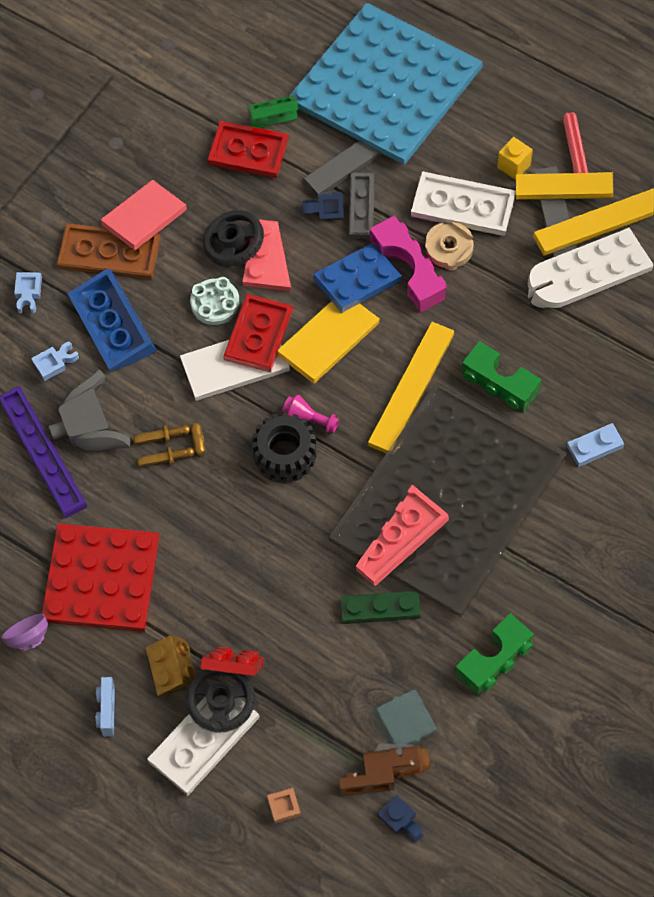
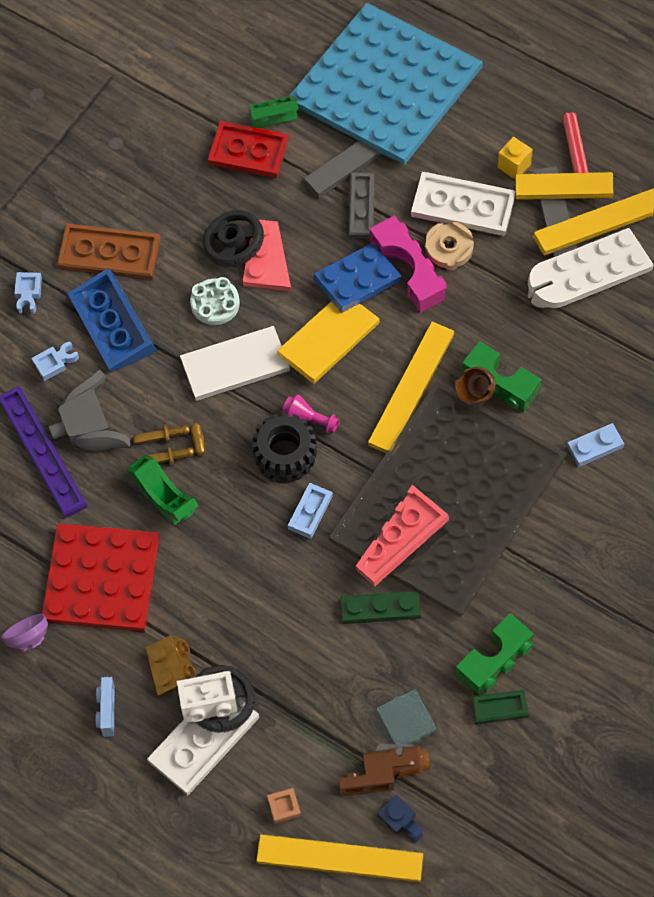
coral tile [101,180,186,250] -> none
red plate [201,647,265,676] -> none
red tile [223,294,294,373] -> none
dark blue plate [302,192,344,219] -> none
none -> green arch [126,454,199,525]
none -> white bracket [177,671,237,722]
none -> yellow tile [257,835,423,883]
none -> light blue plate [288,483,333,539]
none -> reddish brown hair [455,366,496,405]
none -> dark green tile [472,690,529,725]

